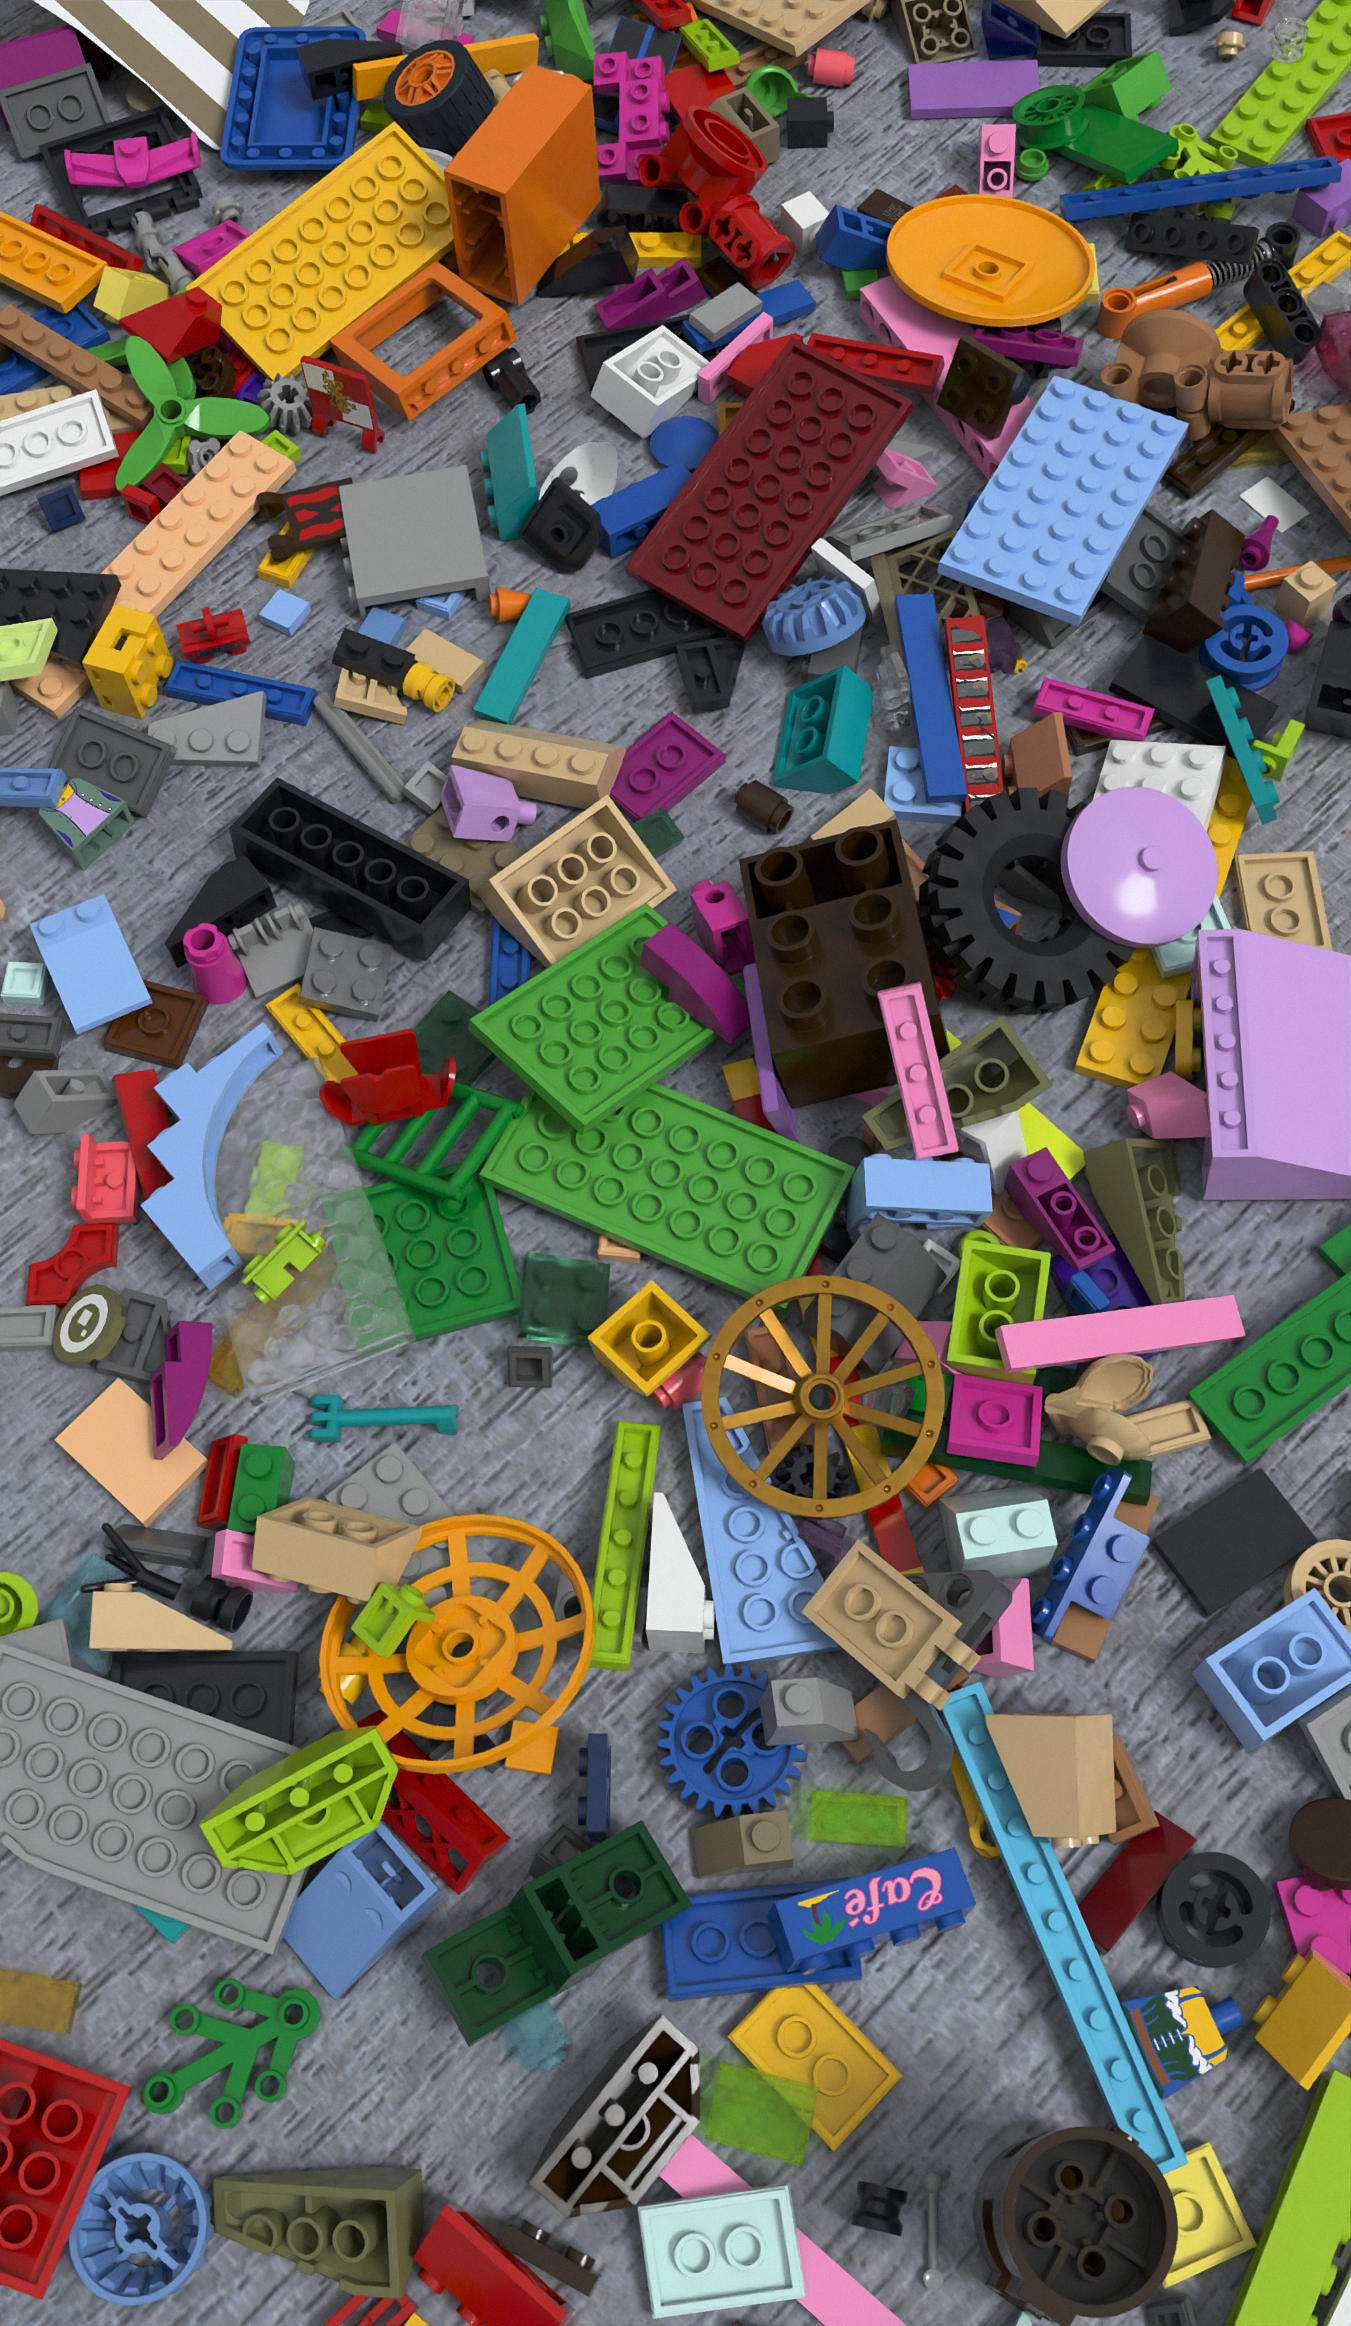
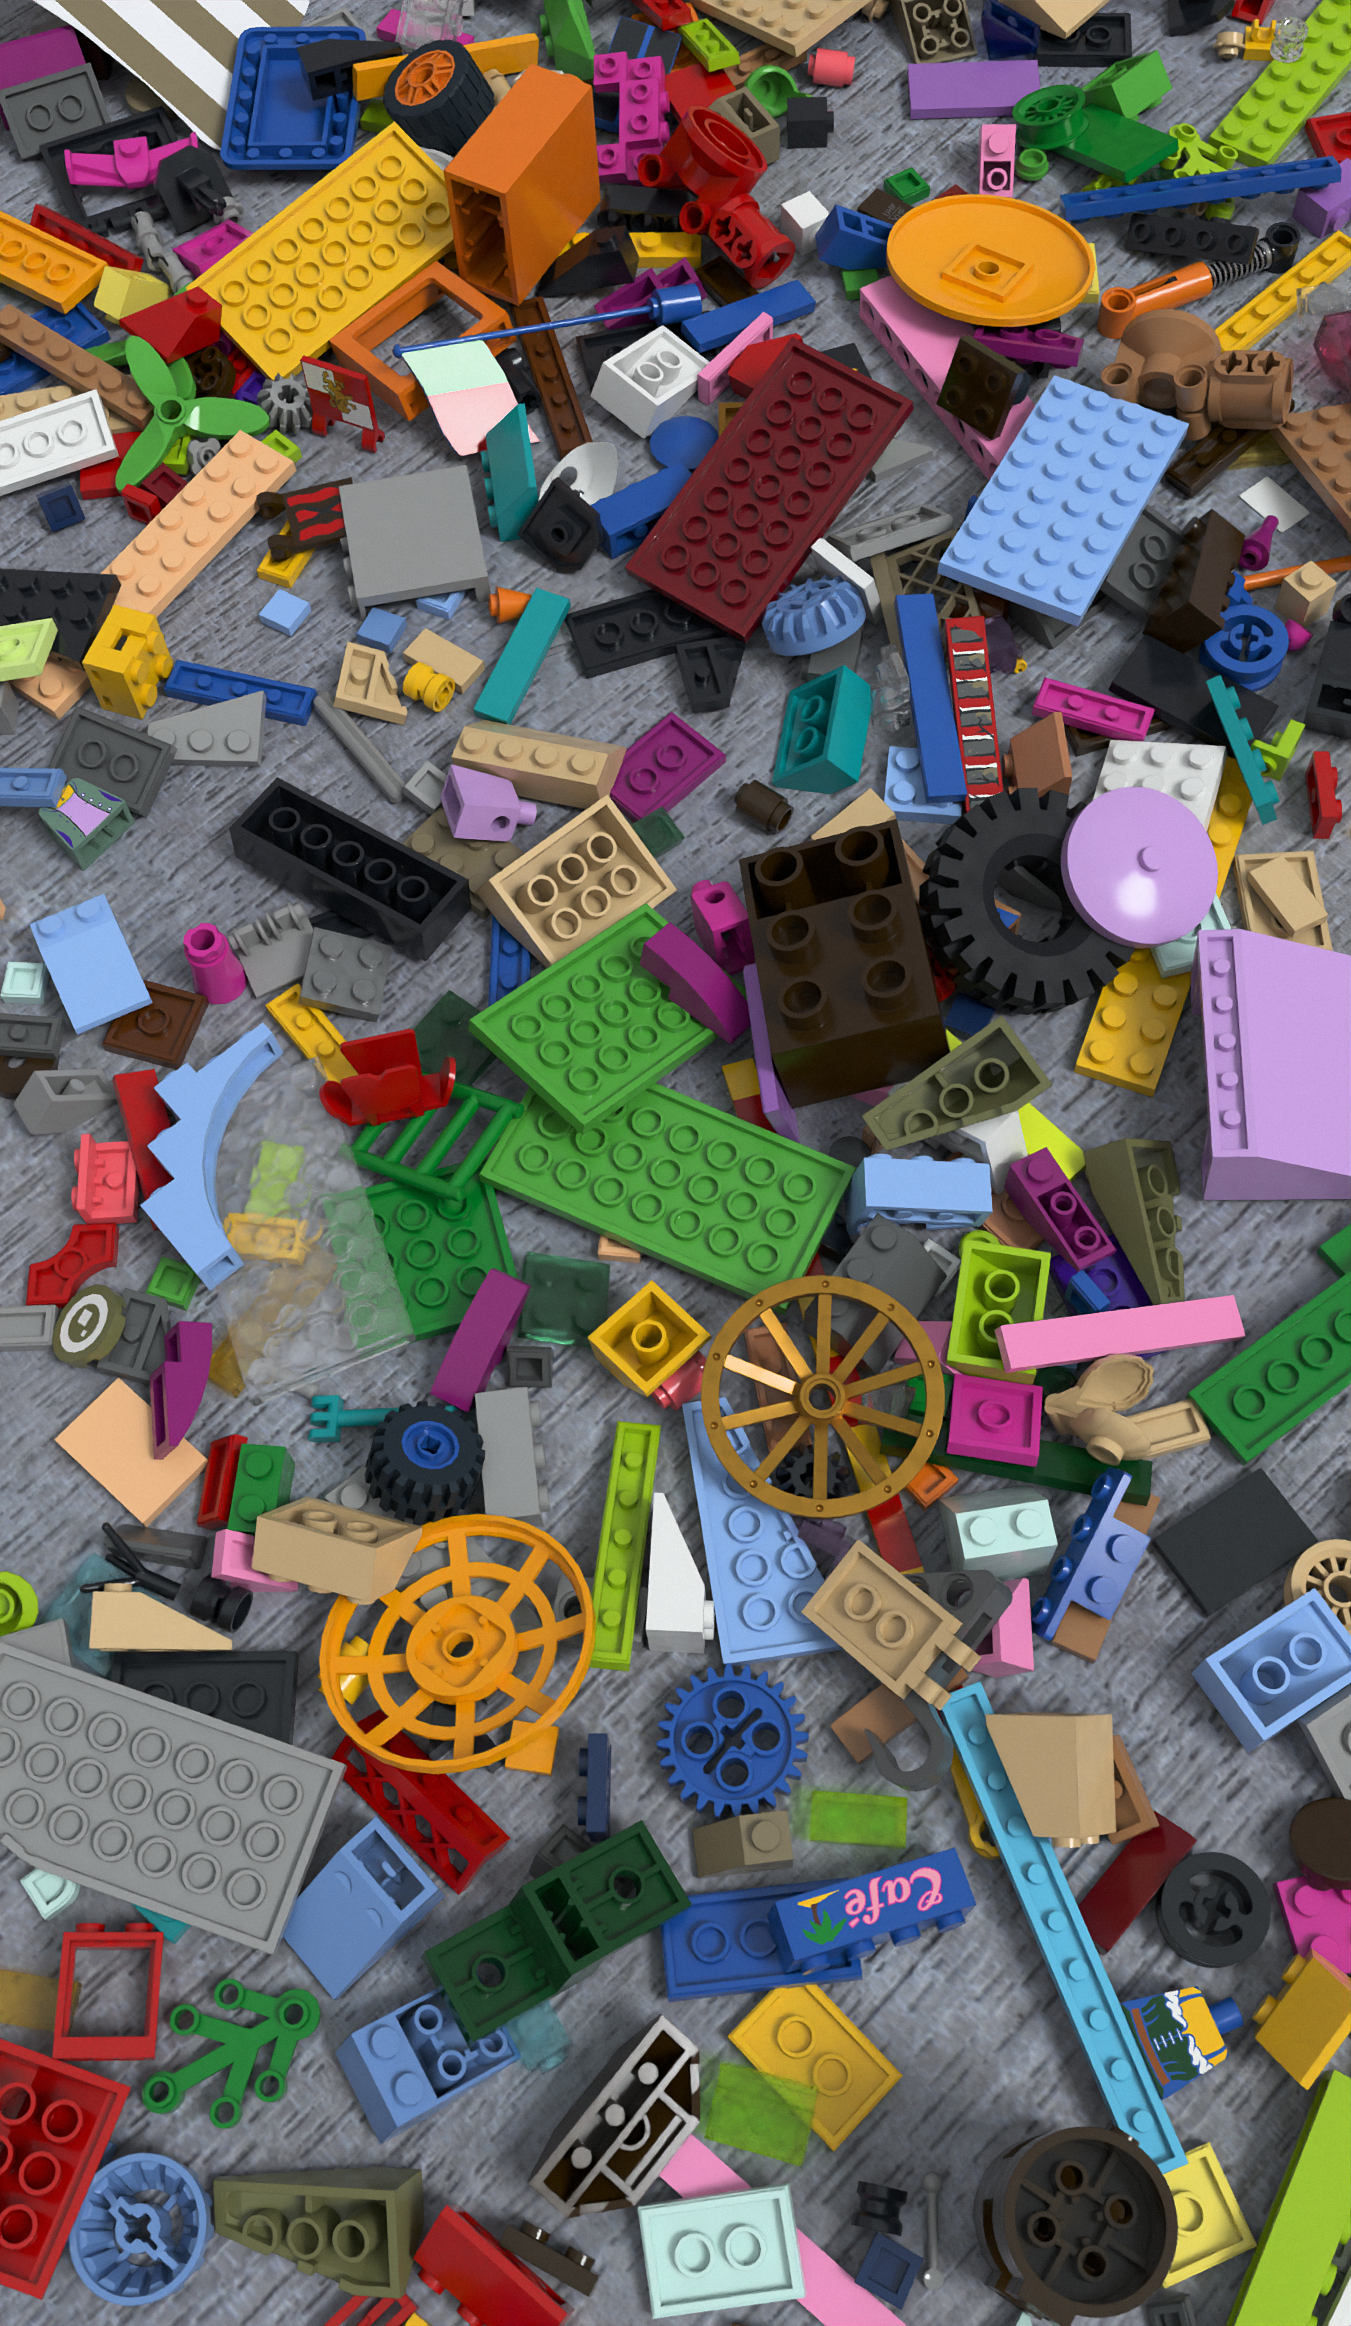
black slope [165,854,277,968] -> none
red hips [176,607,251,664] -> none
lime wedge [199,1725,398,1875] -> none
lime hinge [242,1219,326,1305] -> none
black plate [331,628,416,690] -> none
lime bracket [350,1582,435,1659] -> none
light grey tile [689,282,763,343] -> none
light grey slope [759,1677,859,1746] -> none
red plate [807,333,945,395] -> none
bright pink slope [873,448,938,509] -> none
bright pink tile [877,981,959,1160] -> none
bright pink slope [1126,1071,1208,1139] -> none
yellow plate [1175,1000,1201,1080] -> none
black beam [1243,258,1321,365] -> none
none -> light aqua tile [20,1868,80,1921]
none -> red window [52,1923,164,2062]
none -> bright green tile [145,1256,201,1311]
none -> black piece [153,145,233,234]
none -> medium blue slope [335,1972,522,2145]
none -> black wheel [365,1401,485,1525]
none -> flag [392,283,702,457]
none -> magenta slope [429,1268,531,1412]
none -> light grey brick [475,1387,550,1527]
none -> reddish brown tile [510,296,593,461]
none -> dark blue tile [854,2232,924,2310]
none -> green tile [883,167,930,205]
none -> dark blue tile [944,992,996,1040]
none -> yellow tile [1243,19,1279,62]
none -> tan tile [1246,855,1329,938]
none -> red plate [1305,751,1342,839]

